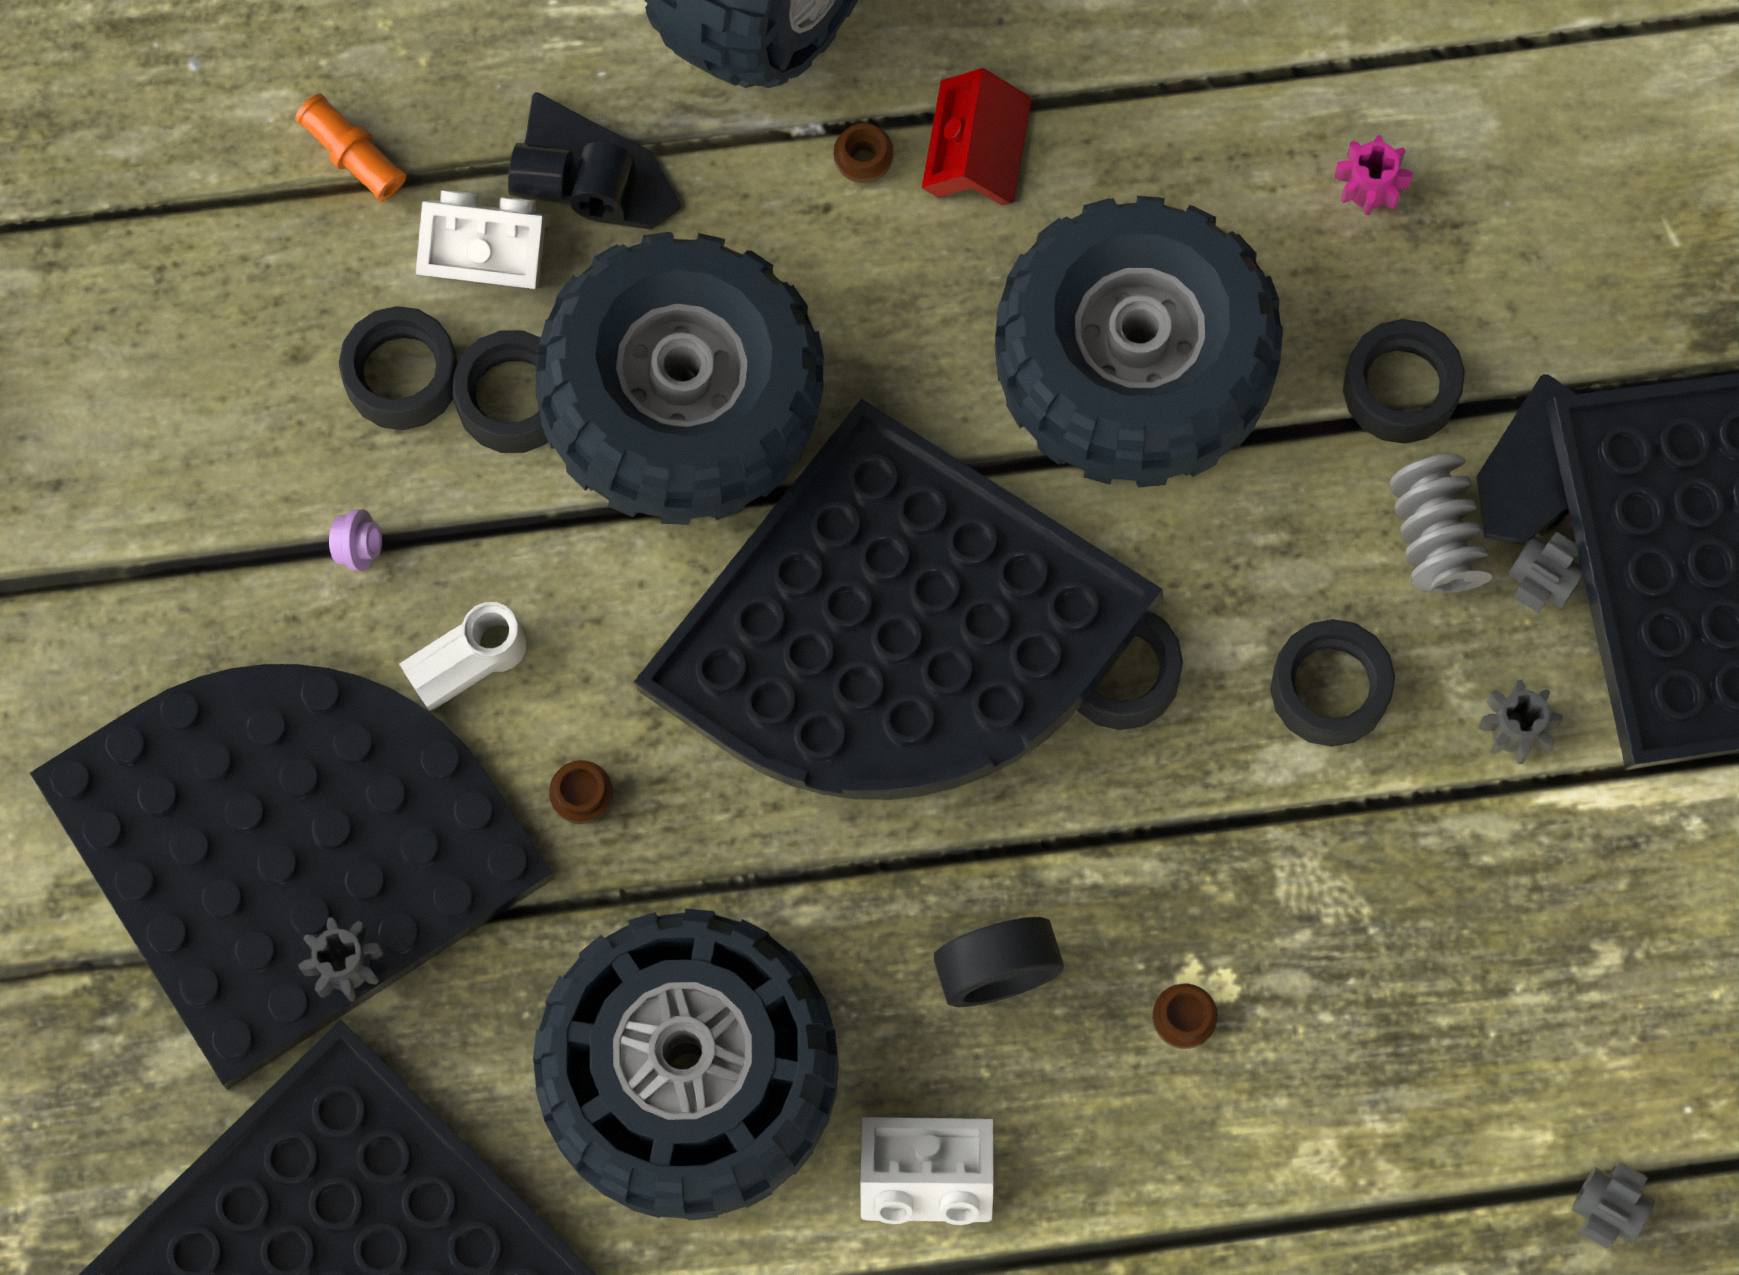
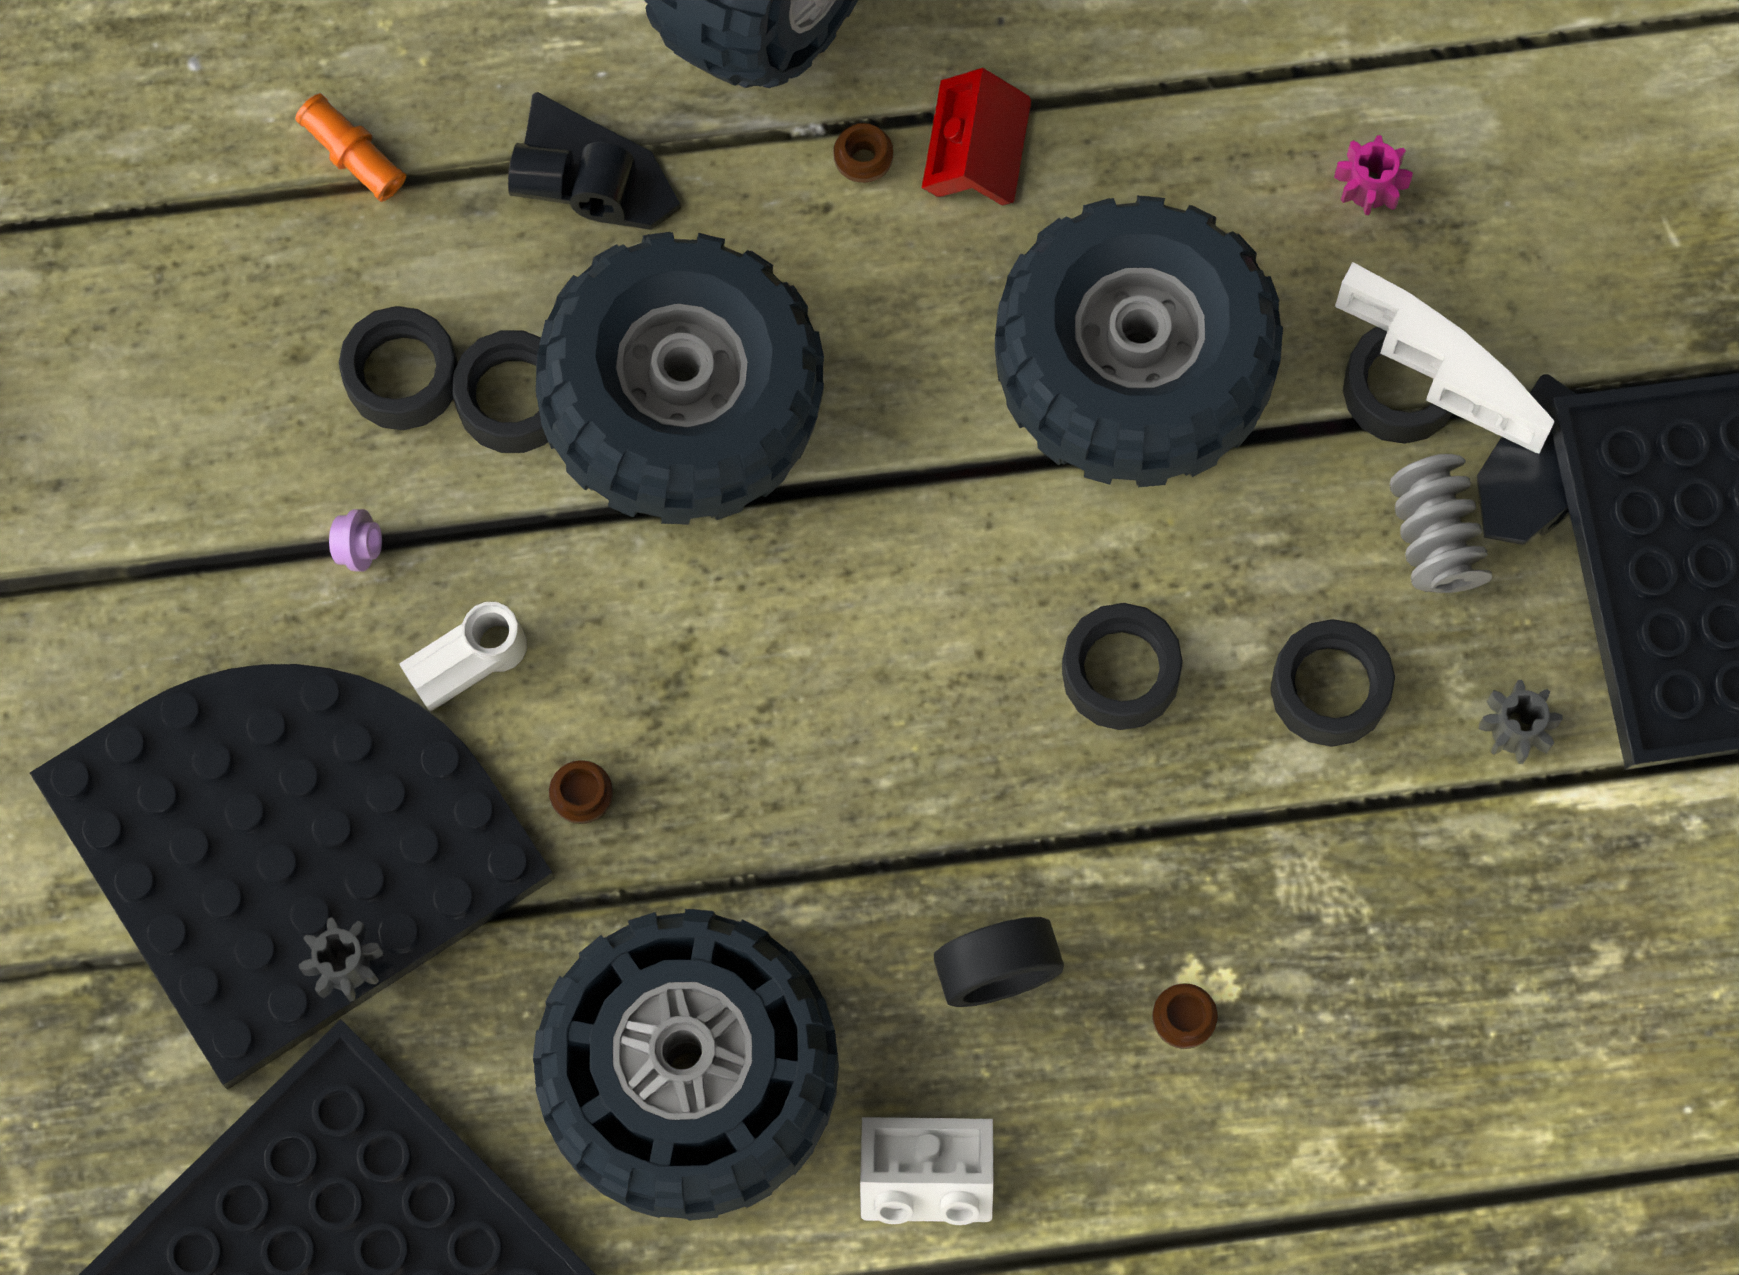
white bracket [416,190,551,289] -> none
black plate [633,399,1164,800] -> none
dark grey gear [1508,532,1583,613] -> none
dark grey gear [1571,1161,1655,1248] -> none
none -> white slope [1335,262,1555,454]

